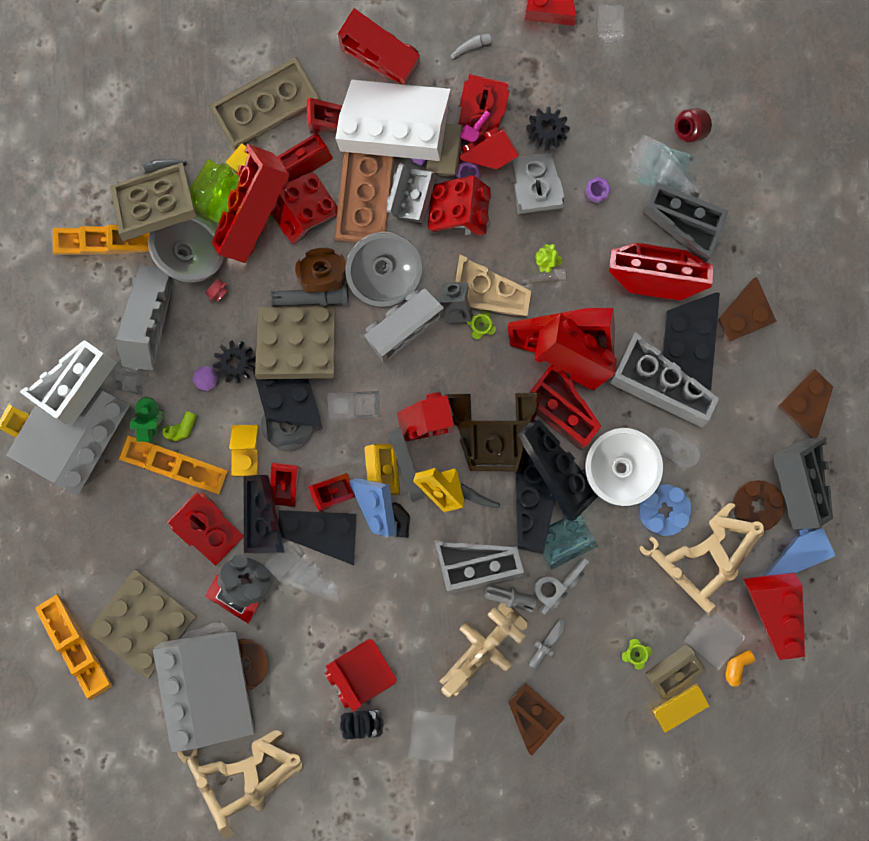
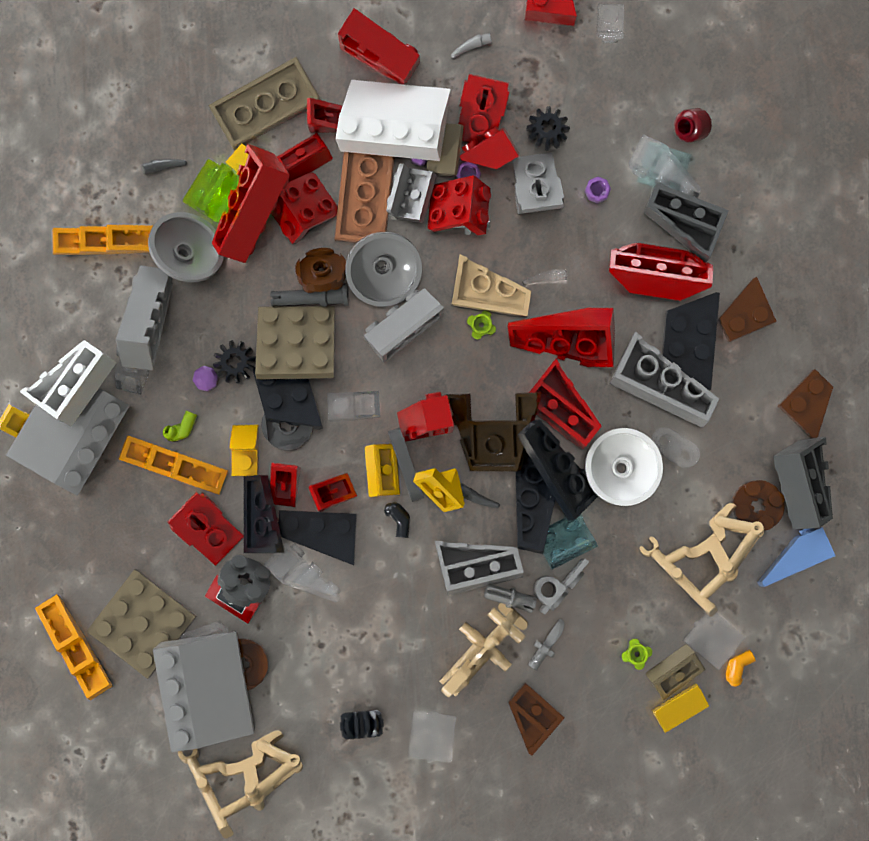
dark tan plate [110,162,197,241] -> none
green hips [130,397,164,442] -> none
coral plate [205,279,228,302] -> none
red bracket [324,639,397,712] -> none
medium blue wing [349,478,397,537] -> none
dark grey bracket [440,282,473,323] -> none
dark pink hand [460,110,491,142] -> none
red wedge [534,313,617,391] -> none
lime plant [535,243,562,273] -> none
medium blue plate [639,484,691,536] -> none
red wedge [743,572,805,660] -> none

